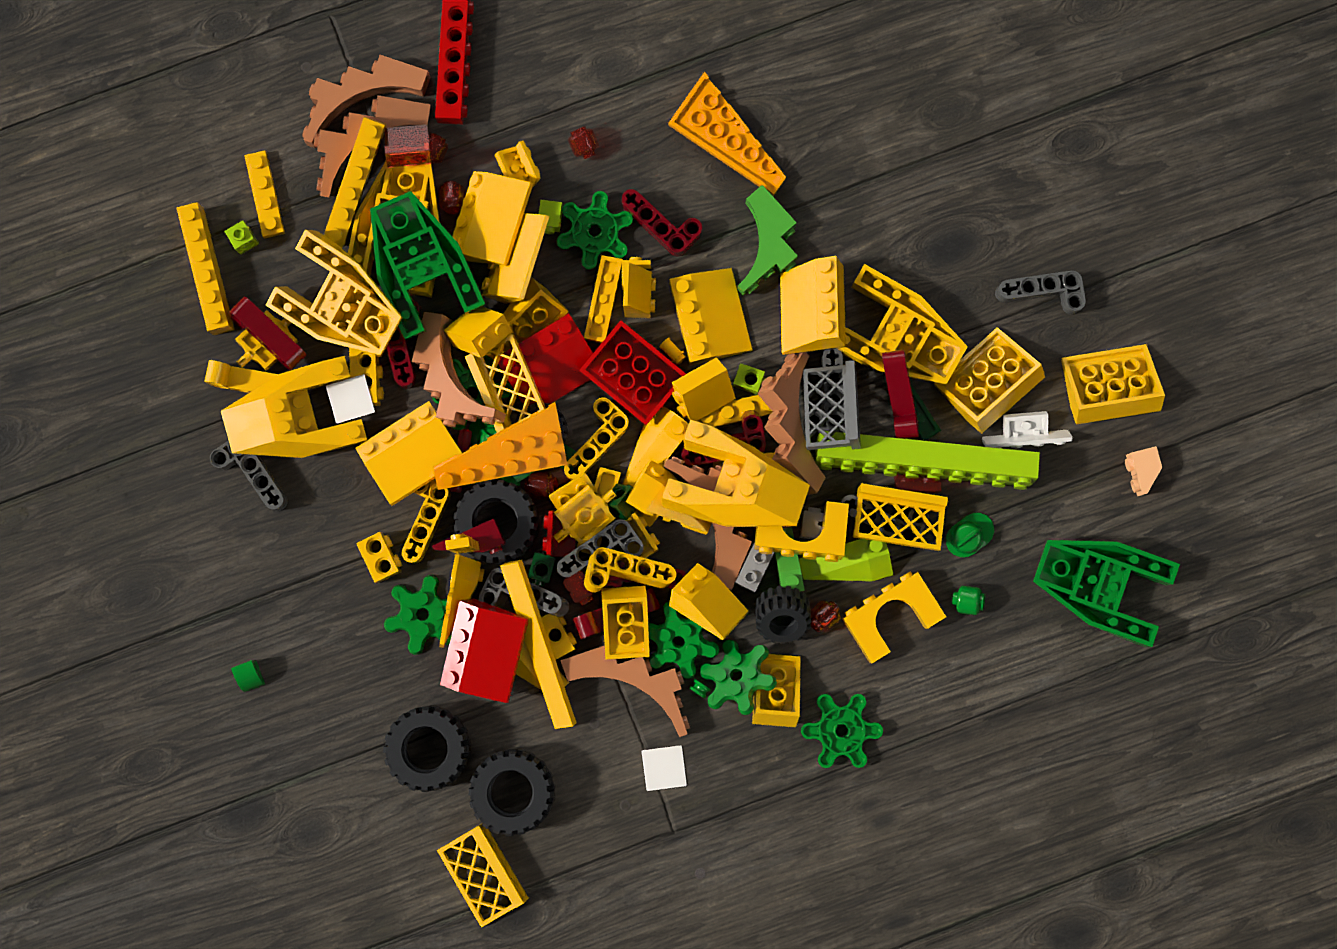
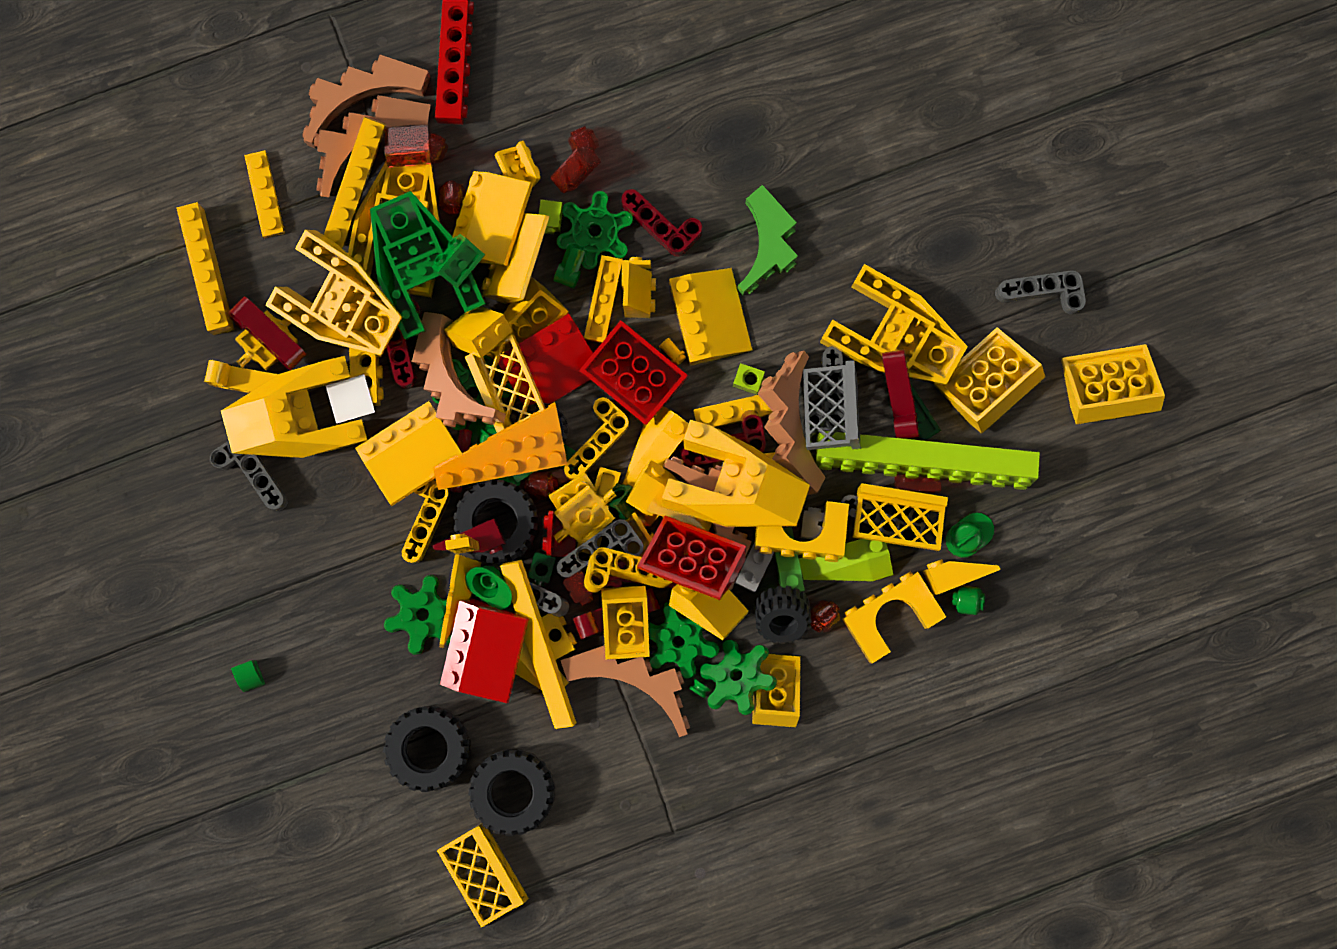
lime brick [224,220,259,255] -> none
yellow brick [356,532,402,583] -> none
white sticker [642,745,687,791] -> none
light orange wing [668,72,786,196] -> none
yellow brick [672,357,736,422] -> none
yellow slope [780,256,846,355] -> none
green plate [801,694,883,768] -> none
white bracket [982,411,1072,448] -> none
green wedge [1033,540,1180,647] -> none
light nougat slope [1125,446,1162,497] -> none
none -> green bracket [432,234,485,288]
none -> green piece [465,566,512,610]
none -> clear red brick [551,146,601,193]
none -> green piece [554,243,587,289]
none -> red slope [637,515,746,600]
none -> yellow slope [923,559,1000,595]

